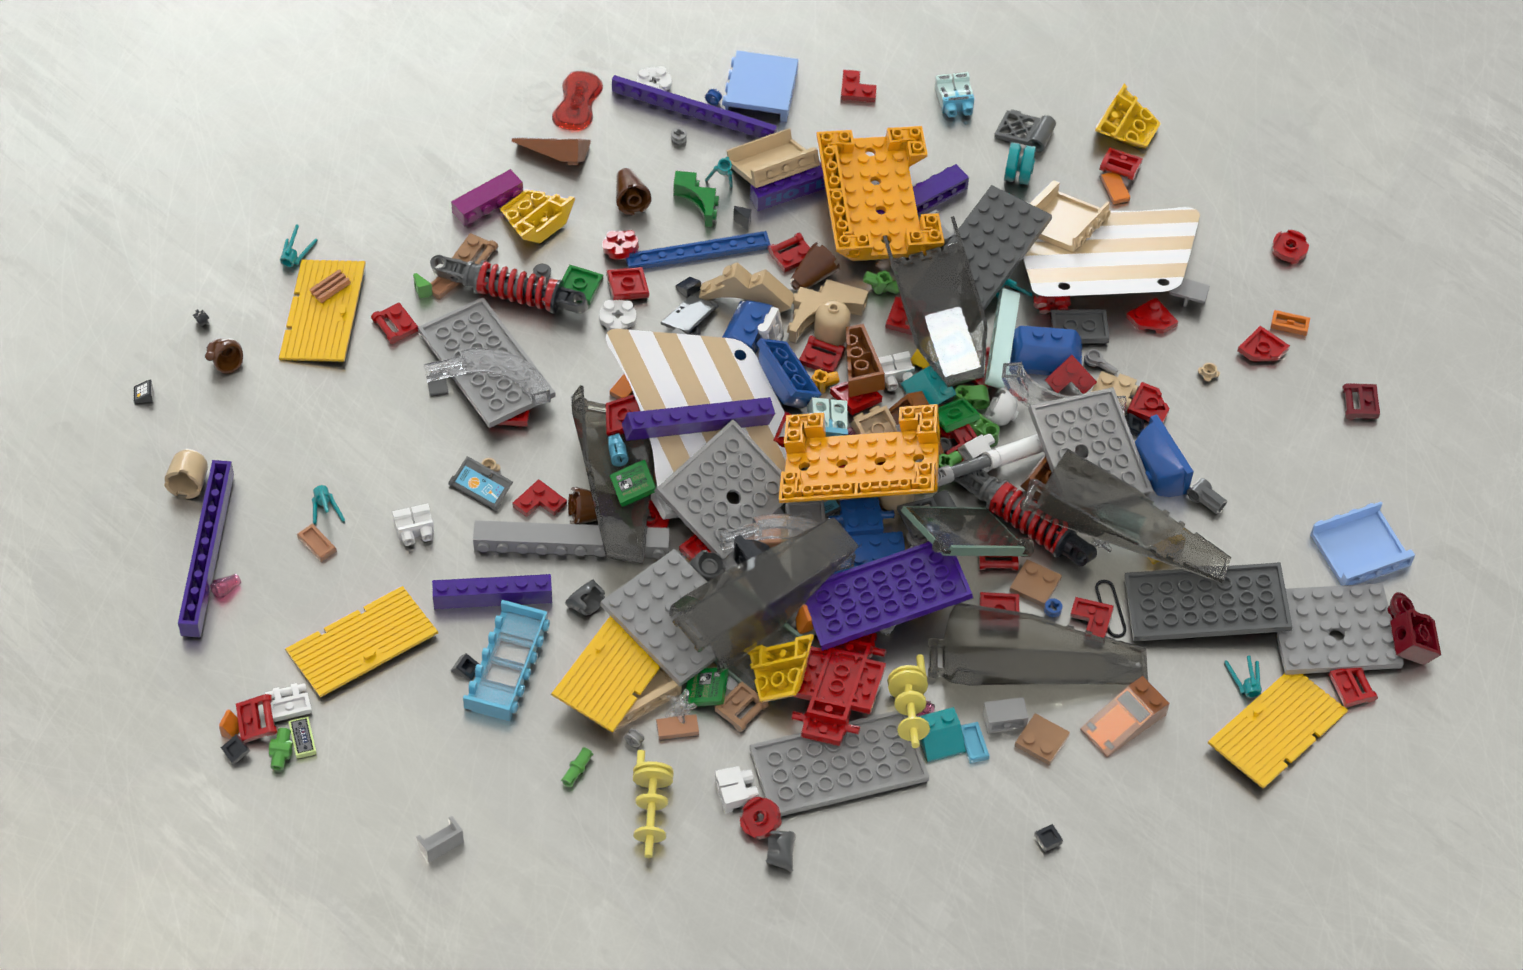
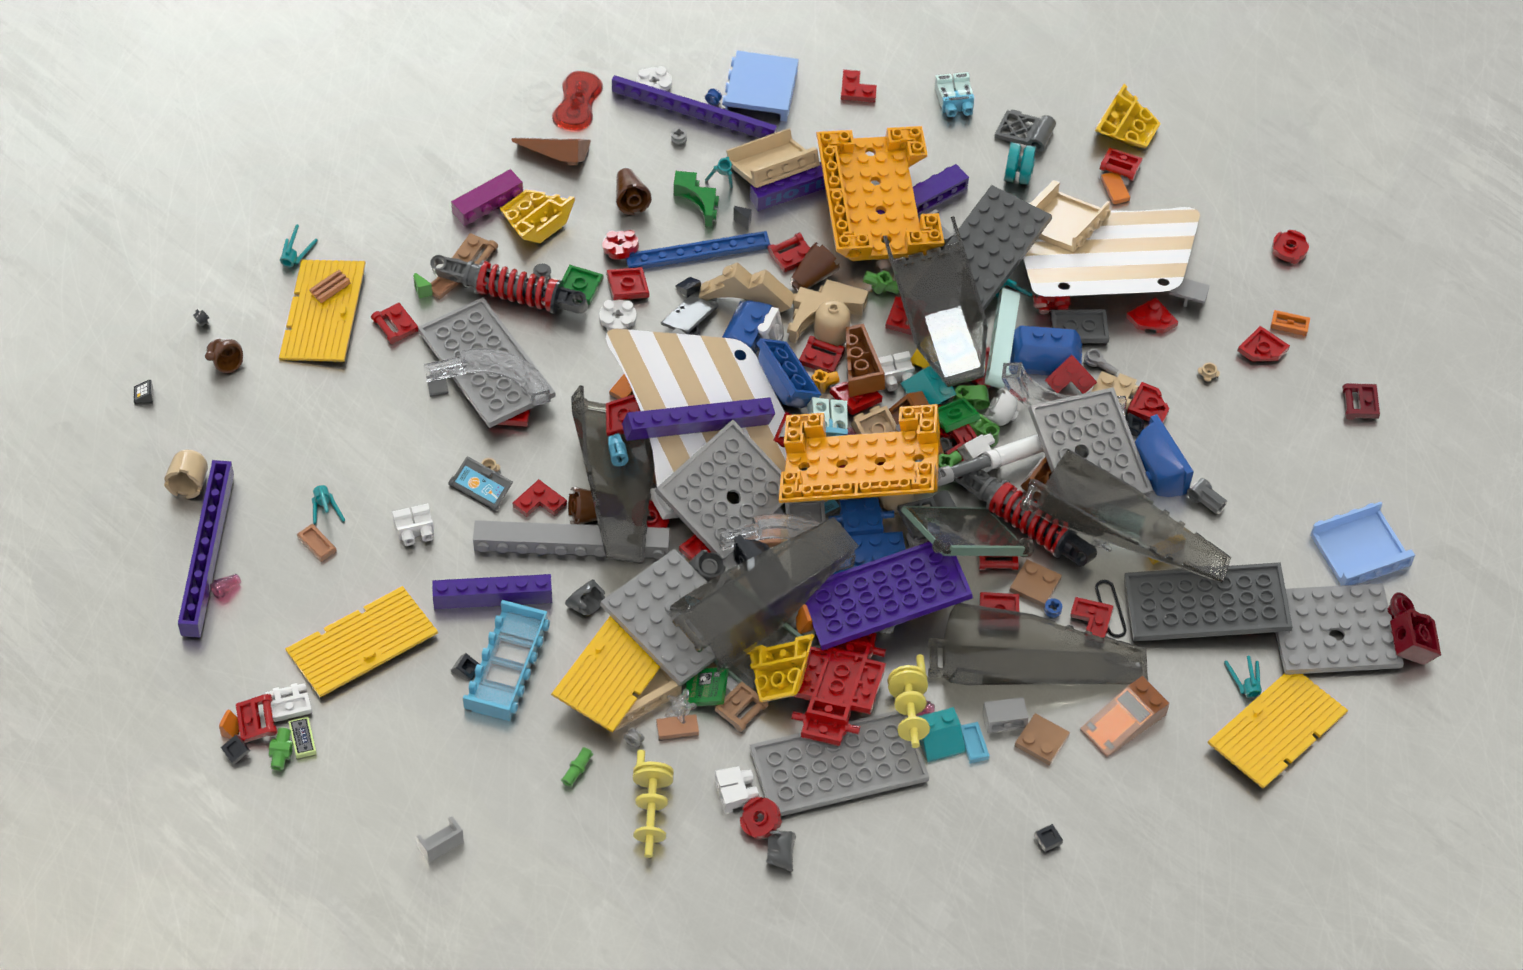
green tile [610,459,656,507] -> none
red plate [1329,668,1378,708] -> none

